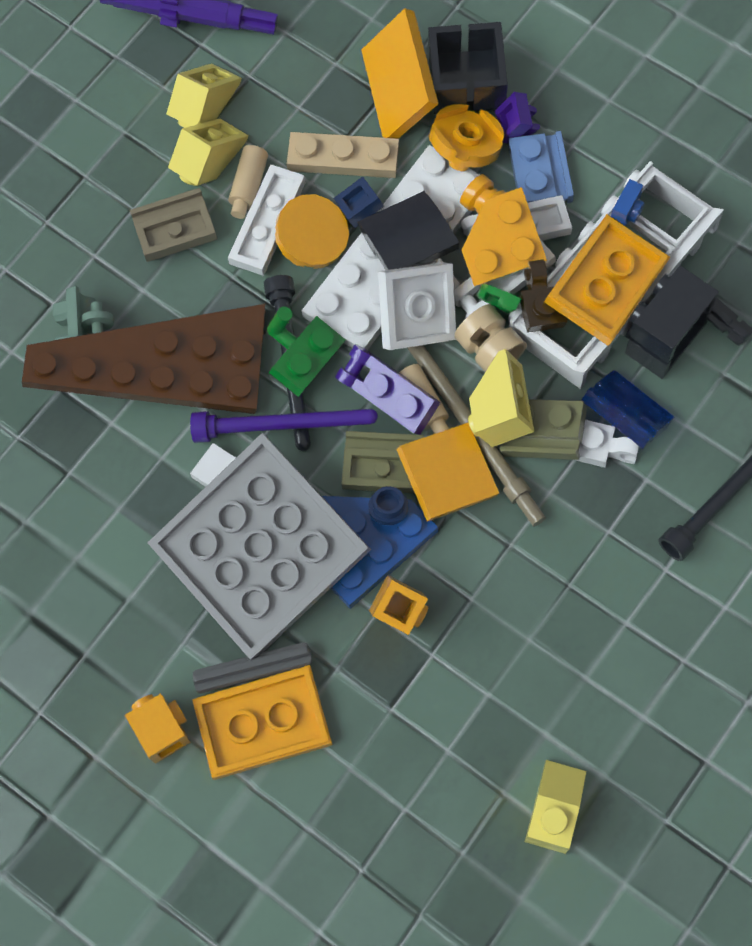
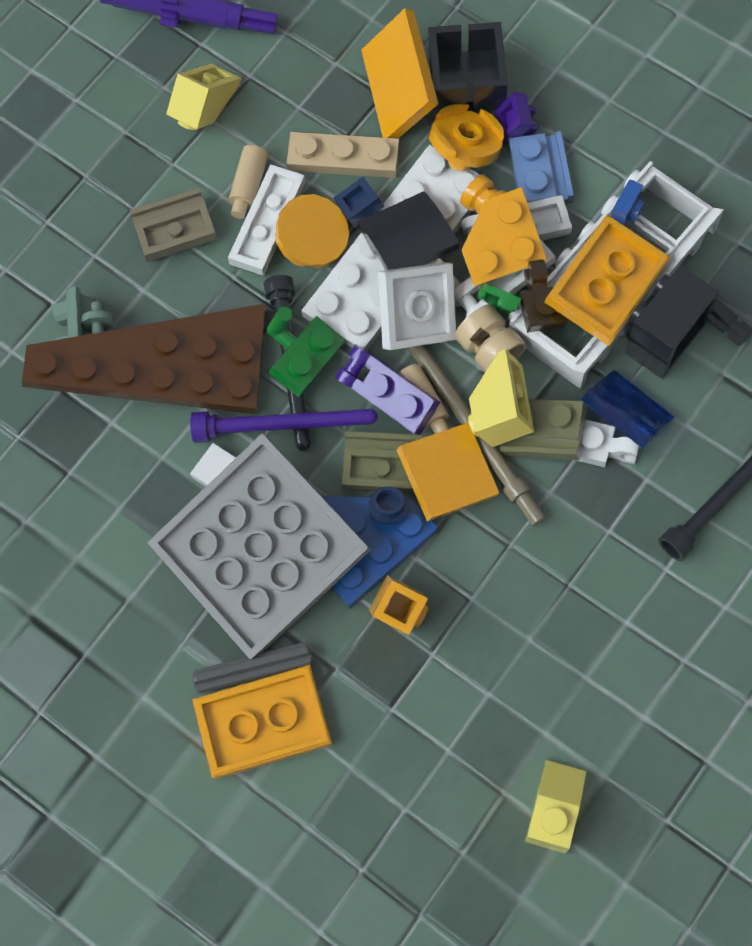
light orange brick [125,693,191,764] -> none
light yellow slope [168,118,249,186] -> none

